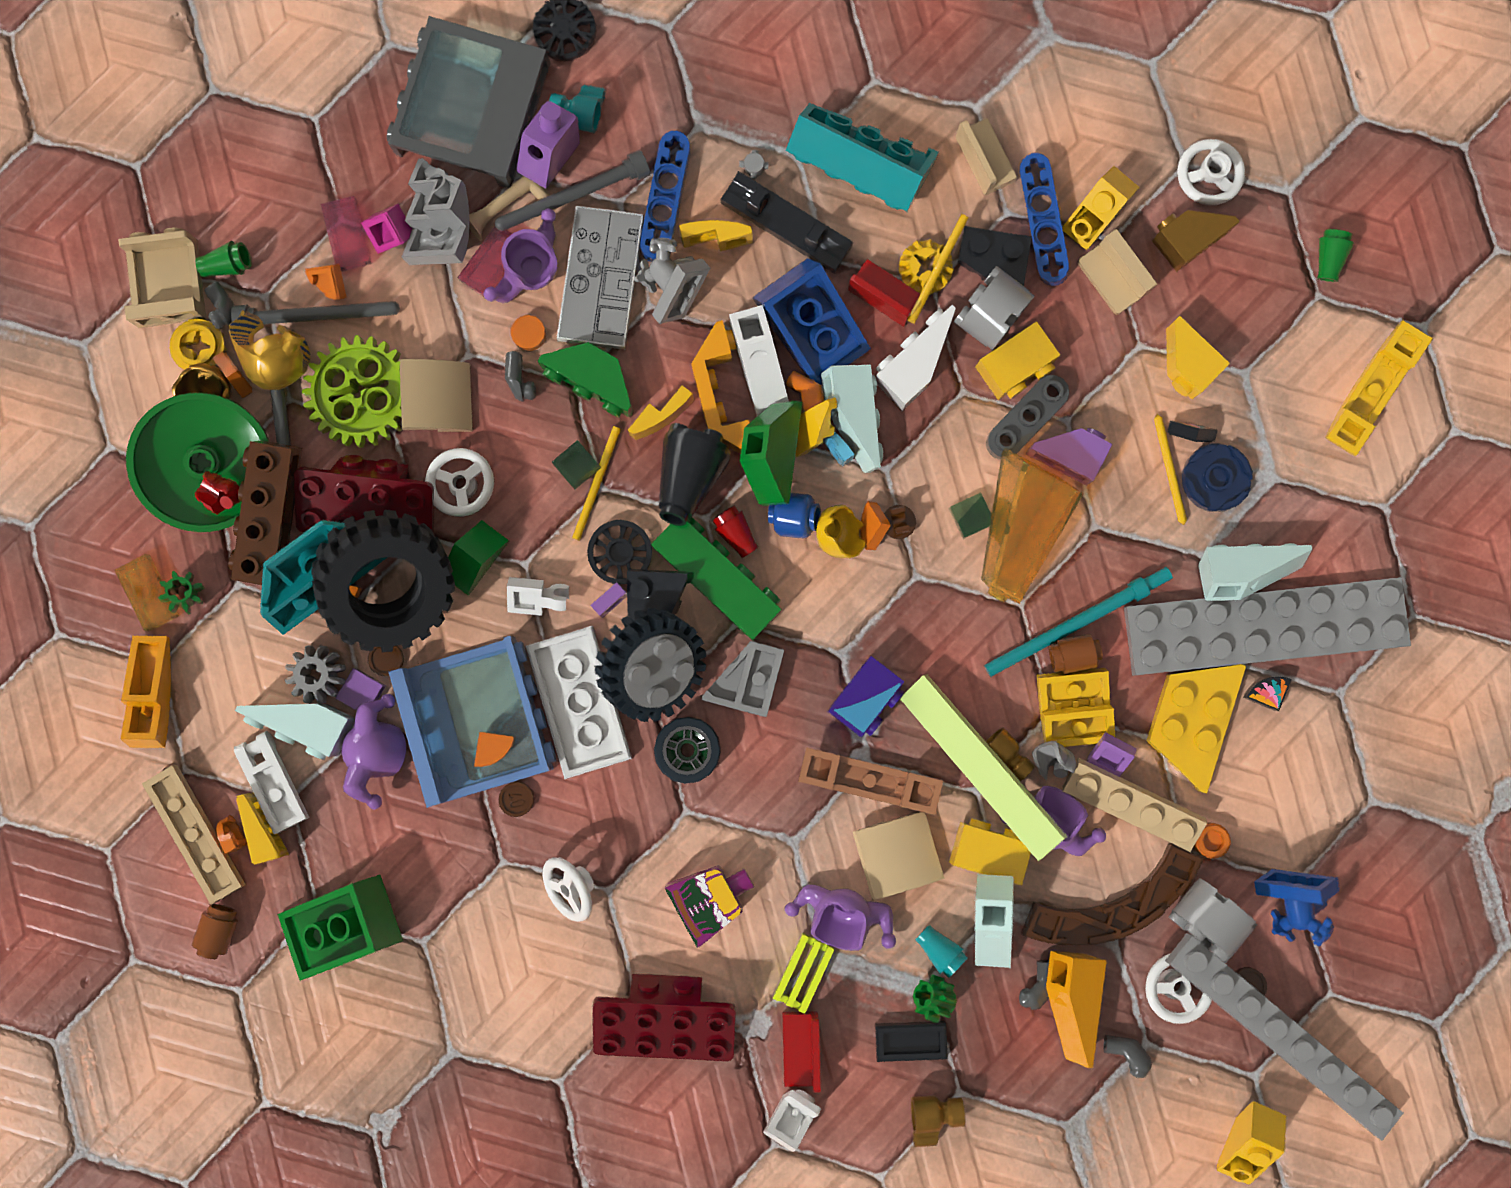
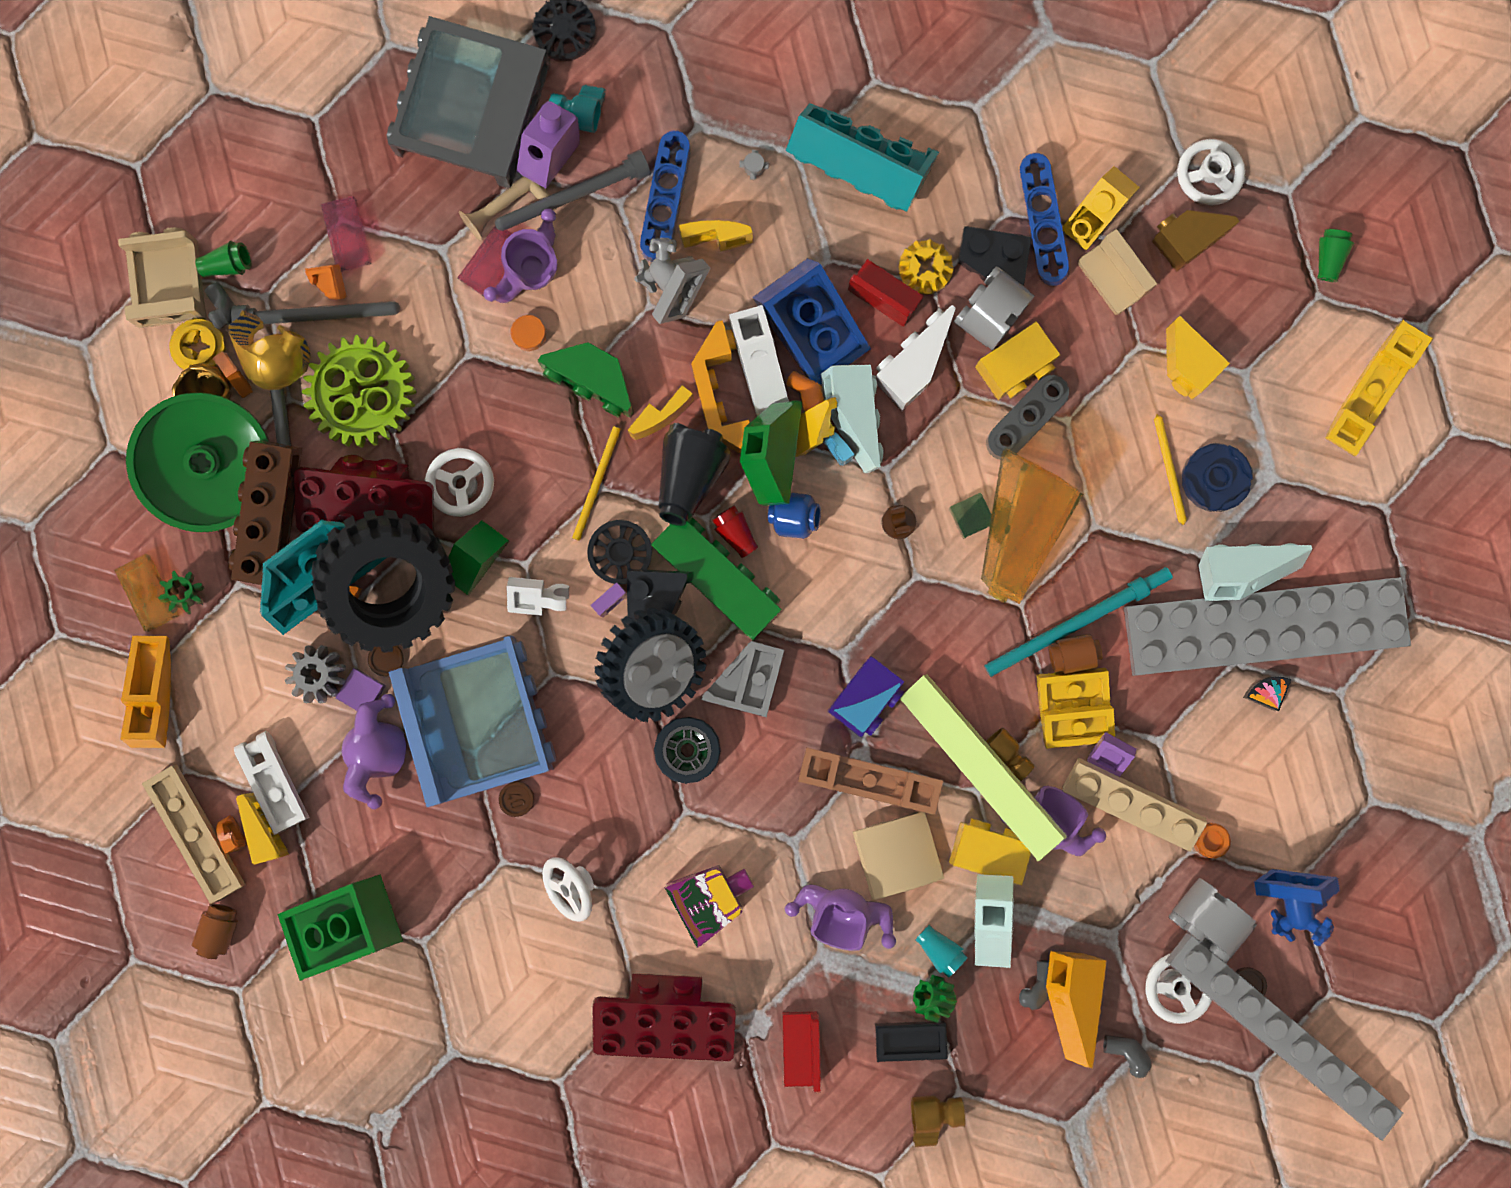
red arm [195,471,240,515] -> none
light aqua slope [235,703,355,760] -> none
dark pink slope [361,204,412,254] -> none
tan slope [399,359,472,432] -> none
light grey slope [402,158,470,265] -> none
orange tile [474,732,516,767] -> none
dark grey arm [505,351,536,402] -> none
white tile [526,626,632,779] -> none
clear green tile [552,440,601,489] -> none
light grey tile [557,206,644,350] -> none
black hinge [720,171,853,274] -> none
white bracket [763,1090,821,1152] -> none
neon yellow tile [773,933,835,1014] -> none
yellow hair [816,504,866,558] -> none
orange tile [860,501,891,551] -> none
yellow axle [907,214,969,324] -> none
tan panel [955,118,1017,196] -> none
reddish brown tile [1021,843,1204,945] -> none
medium lavender slope [1026,428,1112,486] -> none
light grey arm [1032,741,1077,781] -> none
yellow wing [1146,664,1246,794] -> none
black tile [1167,421,1218,443] -> none
yellow slope [1216,1101,1286,1185] -> none

